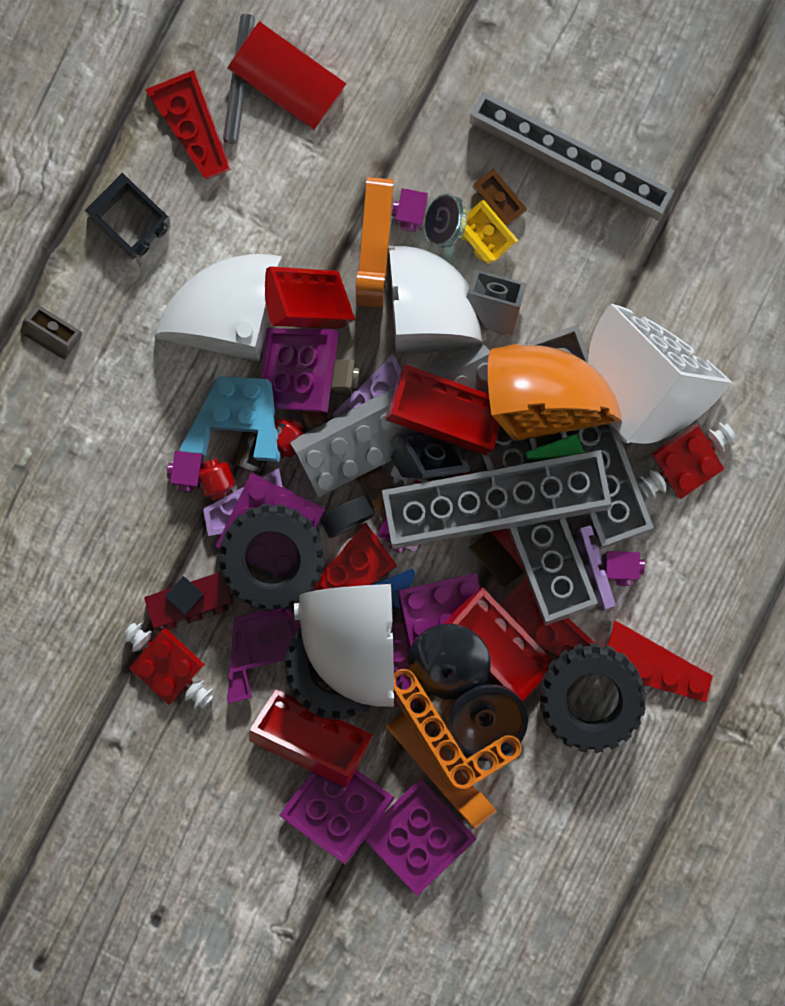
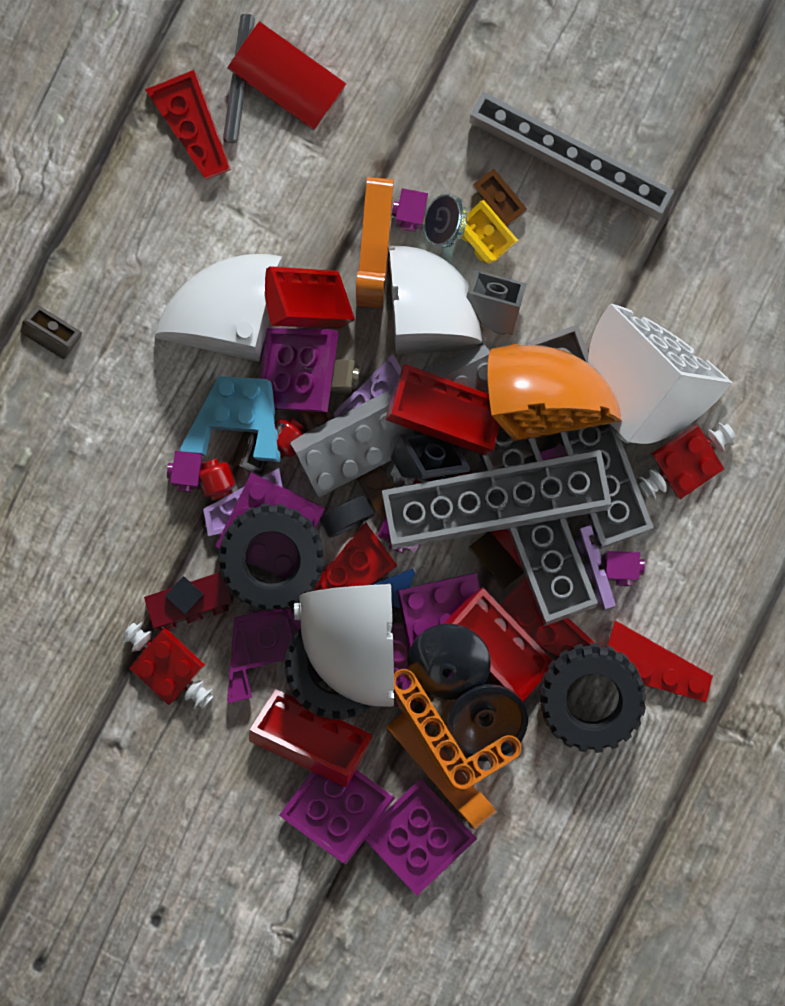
black window [85,172,171,260] -> none
green slope [522,435,584,463] -> none

